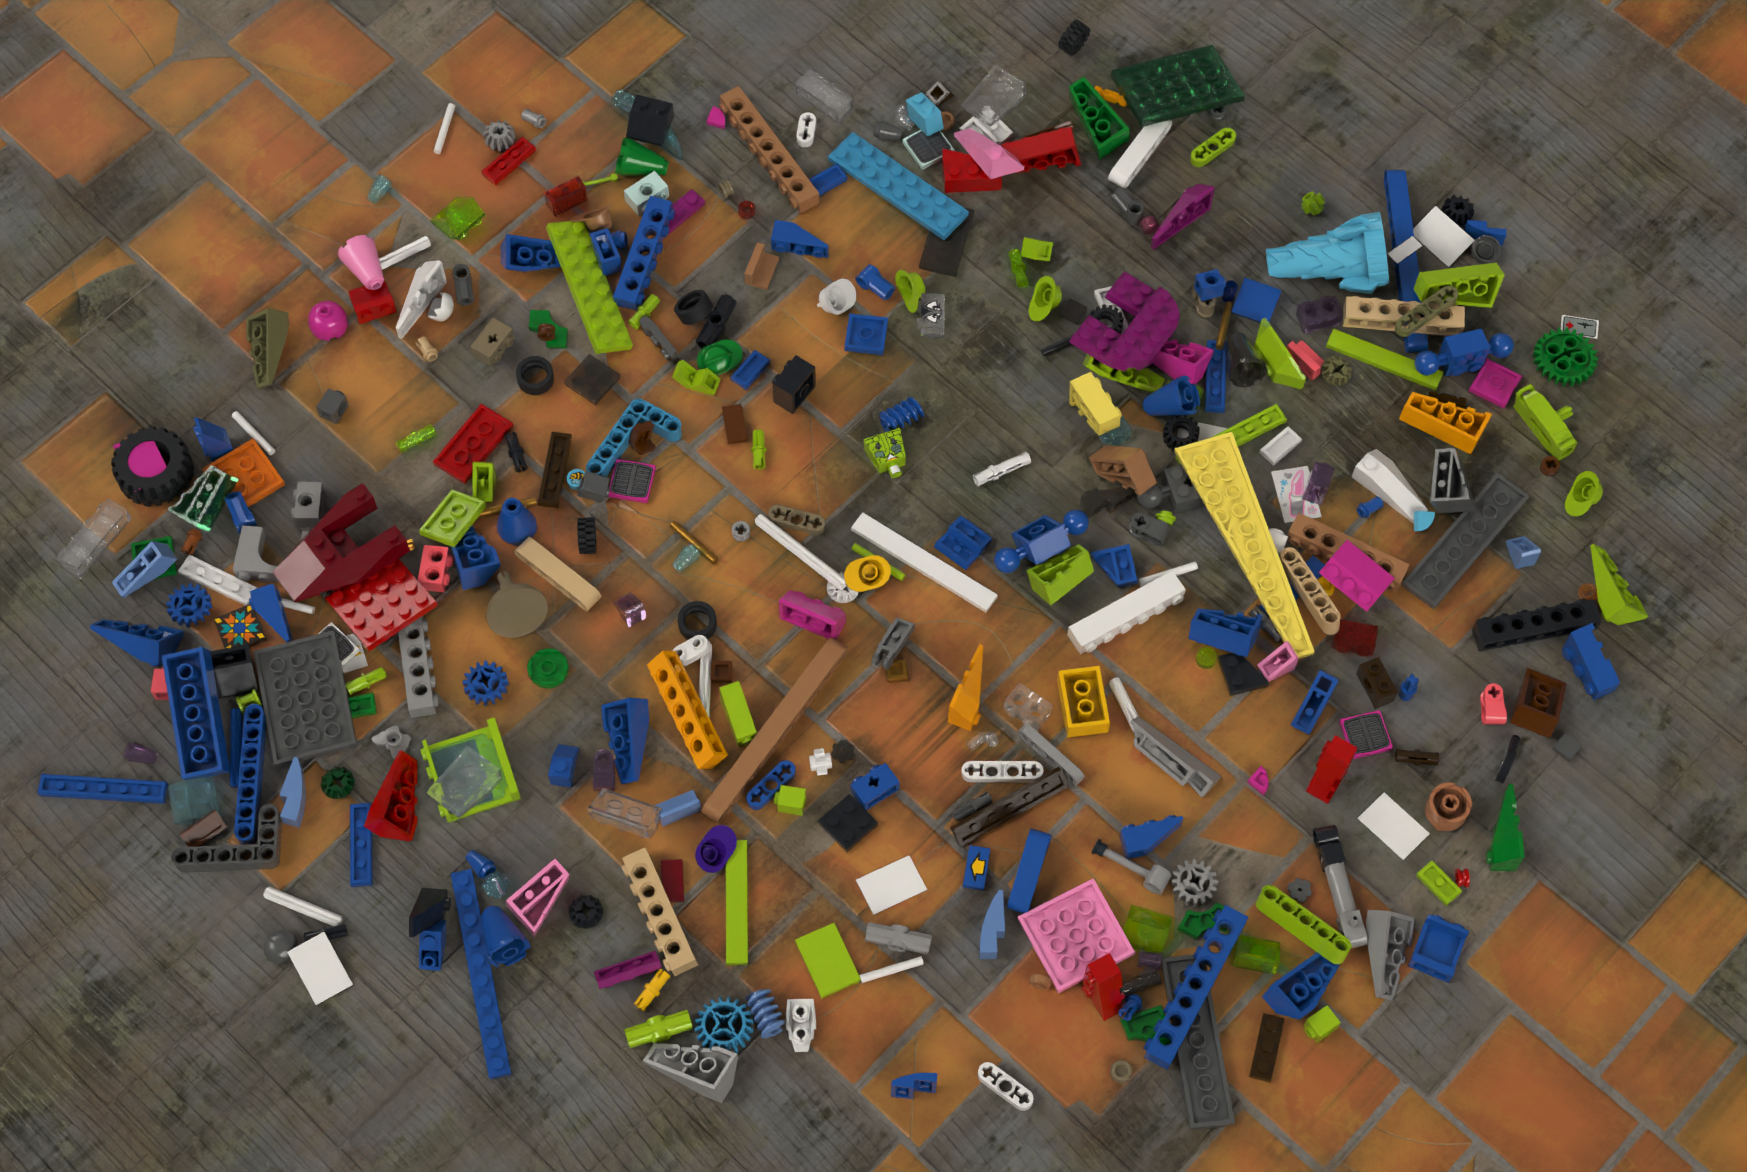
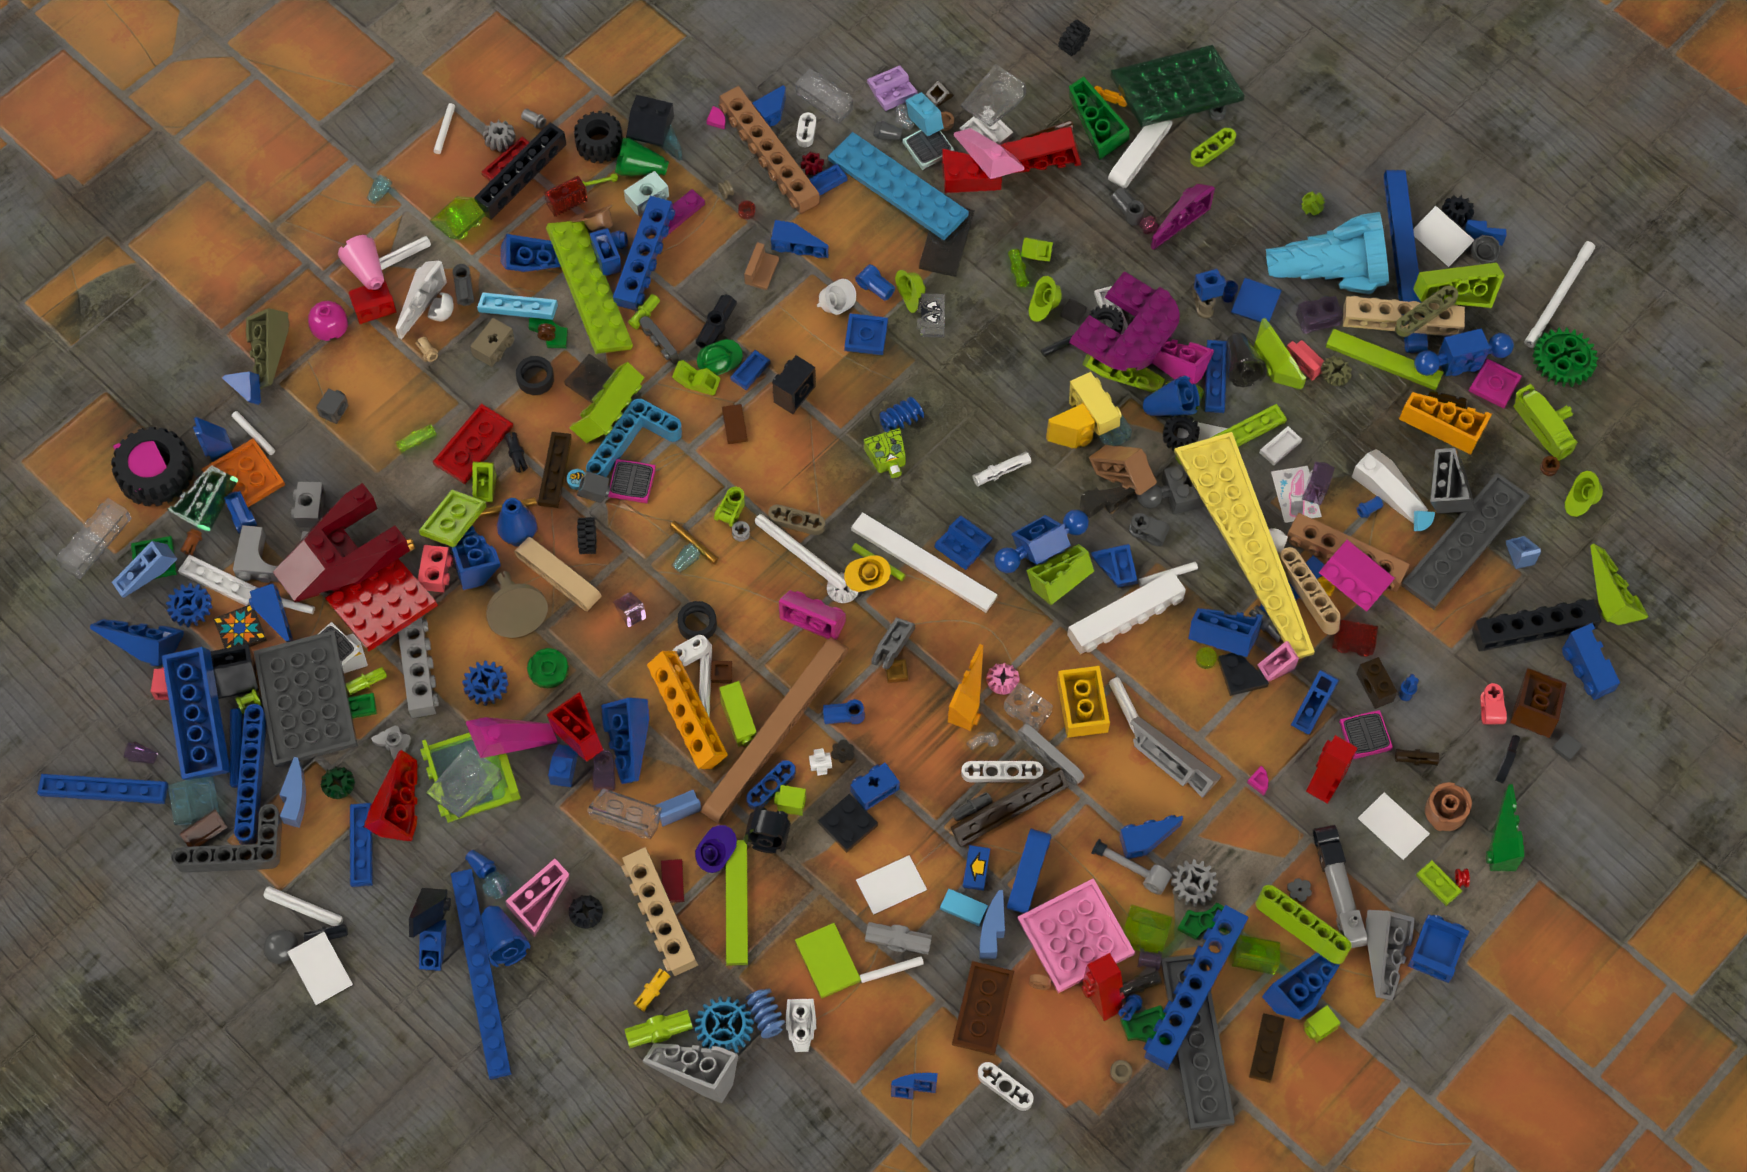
magenta plate [593,950,662,989] -> none
clear light blue beam [611,90,635,112] -> none
reddish brown bracket [629,420,656,455] -> none
black tyre [674,290,713,325] -> none
lime axle [751,429,767,470] -> none
lime plate [1156,511,1176,526] -> none
pearl gold bar [1215,301,1233,350] -> none
white sticker [1388,236,1422,264] -> none
sticker [1561,315,1599,339] -> none
clear orange plate [1578,583,1598,601] -> none
none -> slope [222,371,261,405]
none -> dark pink wedge [466,717,557,758]
none -> black brick [474,122,567,220]
none -> medium azure plate [477,293,558,320]
none -> red wedge [547,692,603,762]
none -> lime wedge [569,362,645,444]
none -> black tyre [574,111,623,163]
none -> lime piece [714,486,745,527]
none -> black brick [744,807,791,853]
none -> blue slope [752,85,786,127]
none -> dark red gear [800,151,824,176]
none -> blue piece [823,699,865,724]
none -> lavender slope [867,66,918,111]
none -> medium azure tile [940,889,988,926]
none -> reddish brown plate [952,961,1014,1056]
none -> bright pink gear [986,662,1020,695]
none -> yellow slope [1046,403,1095,449]
none -> white piece [1524,241,1595,348]

